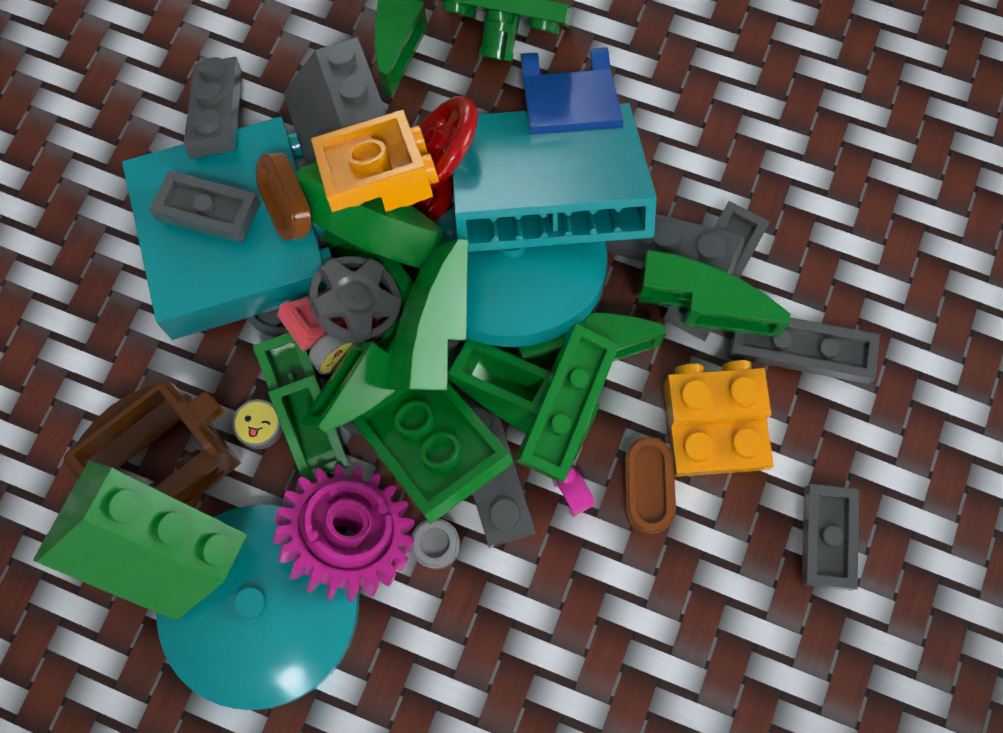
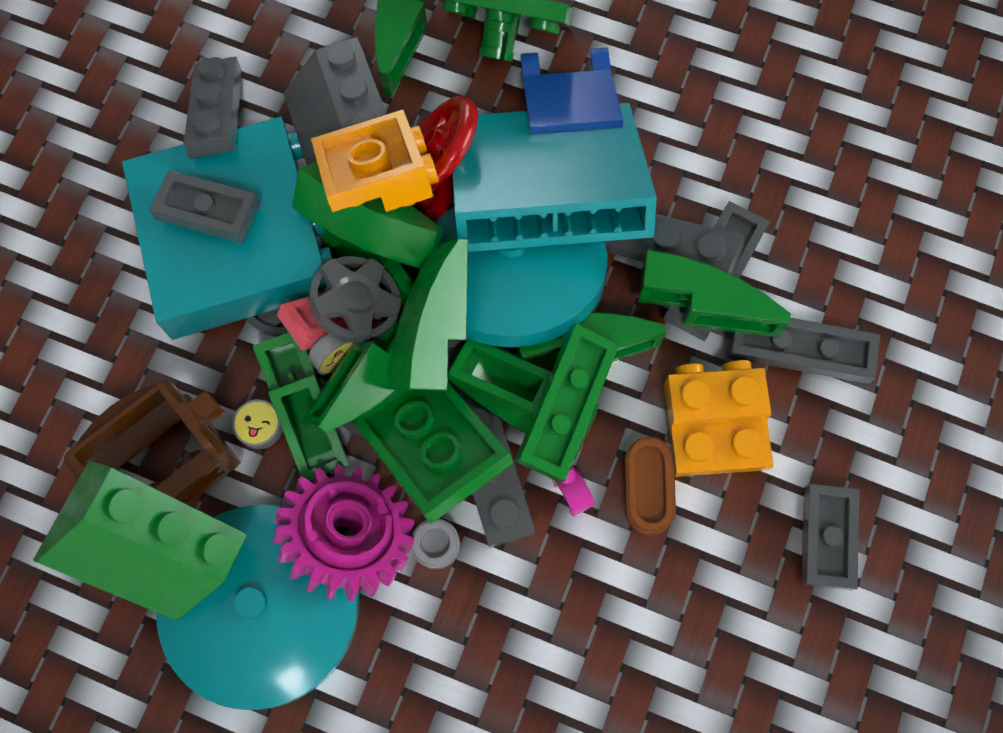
dark orange tile [255,153,311,241] -> none

